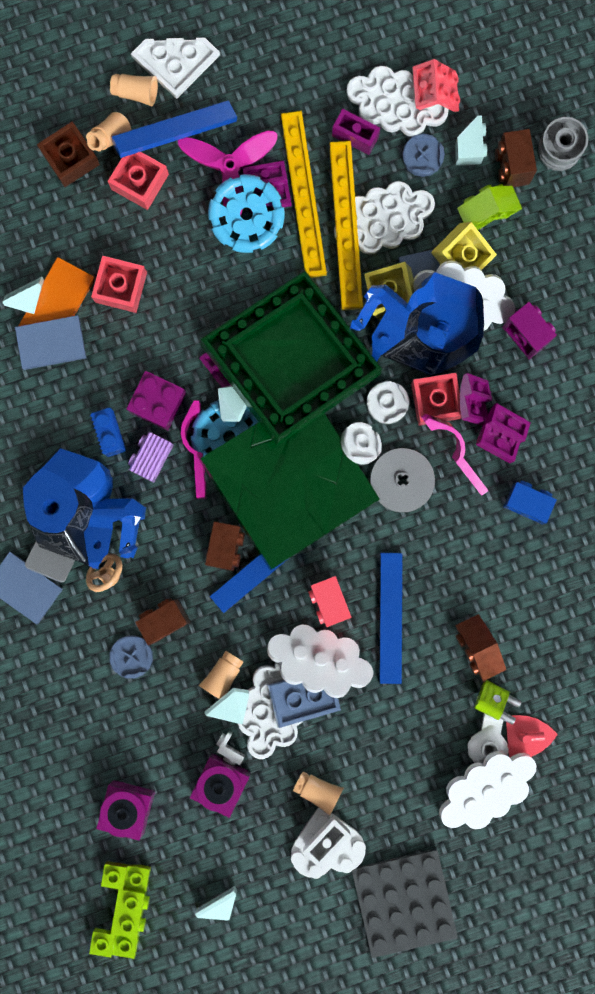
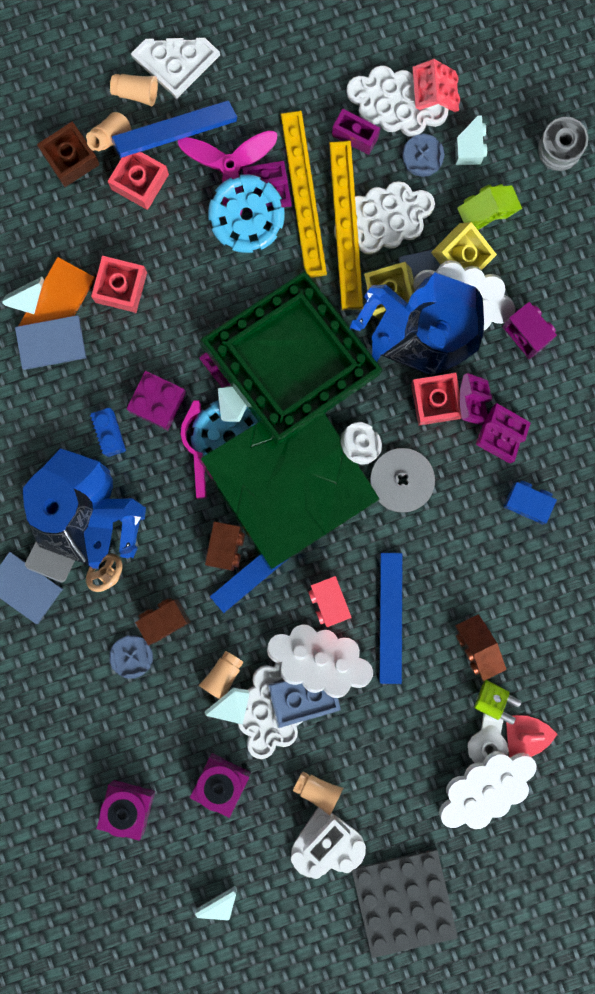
lime bracket [89,861,151,959] -> none
lavender brick [128,432,173,483] -> none
white bracket [216,731,245,766] -> none
white tile [366,381,409,424] -> none
piece [421,414,489,496] -> none
copper brick [495,129,537,187] -> none

